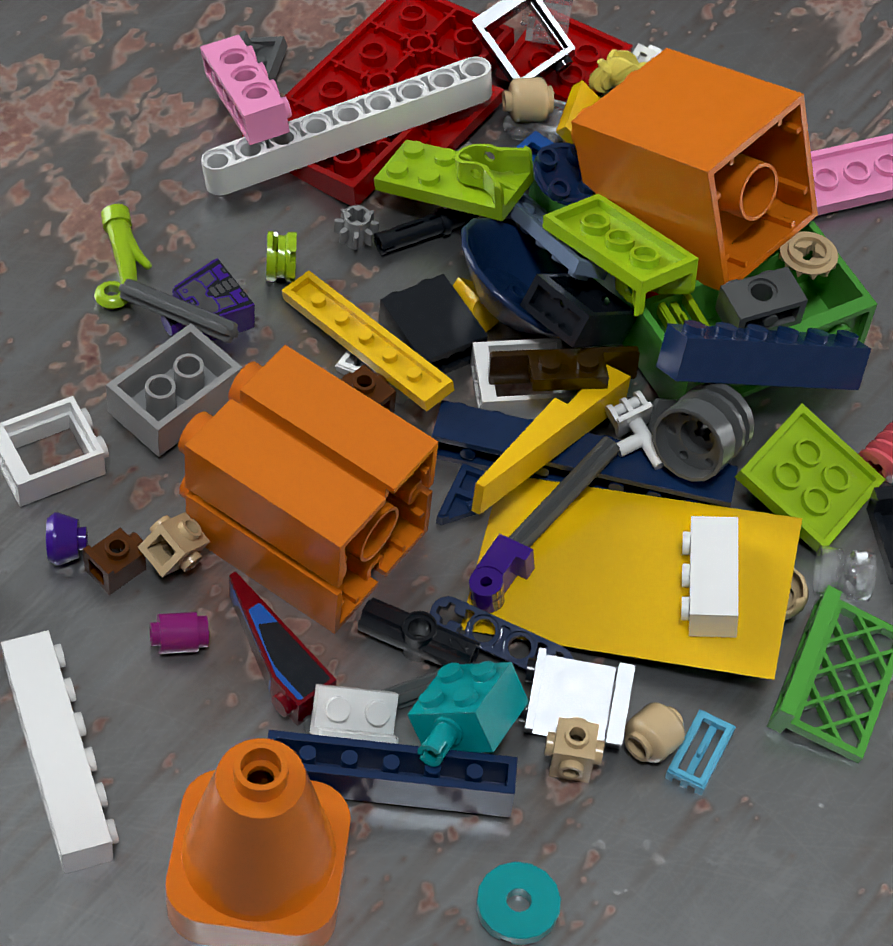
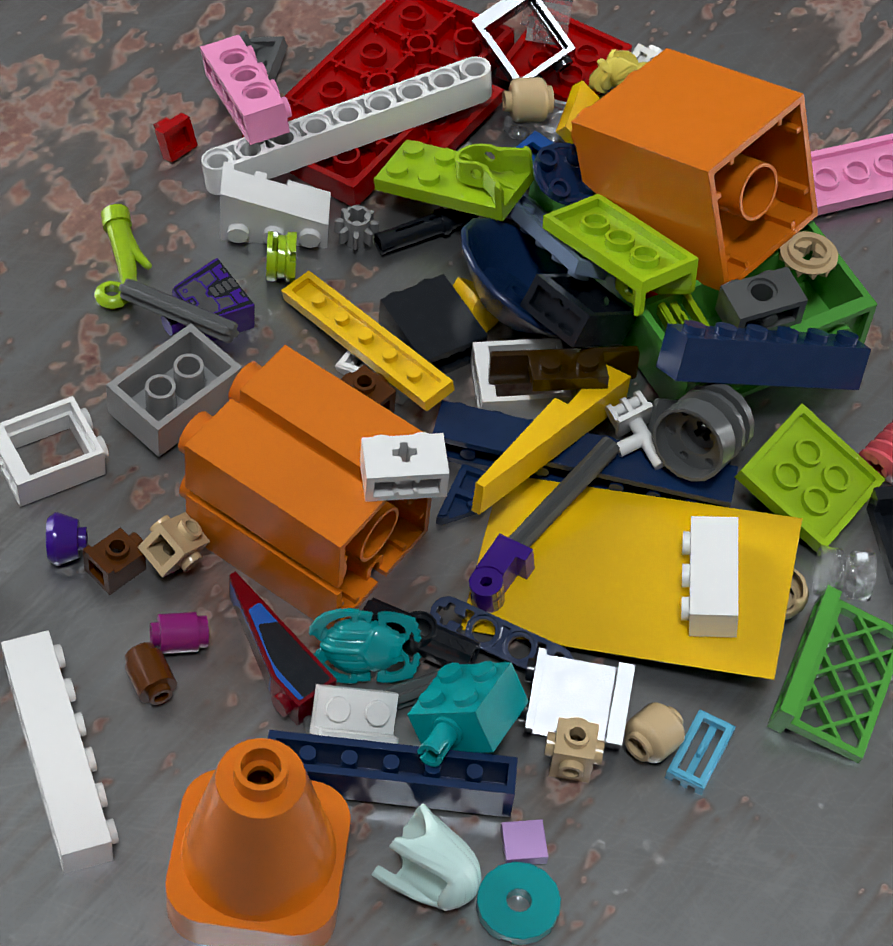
none -> reddish brown brick [125,642,177,705]
none -> red tile [153,113,198,163]
none -> white wedge [220,161,331,248]
none -> teal shield [309,608,422,684]
none -> white brick [360,432,450,502]
none -> light aqua hair [371,803,482,911]
none -> lavender tile [500,819,548,865]

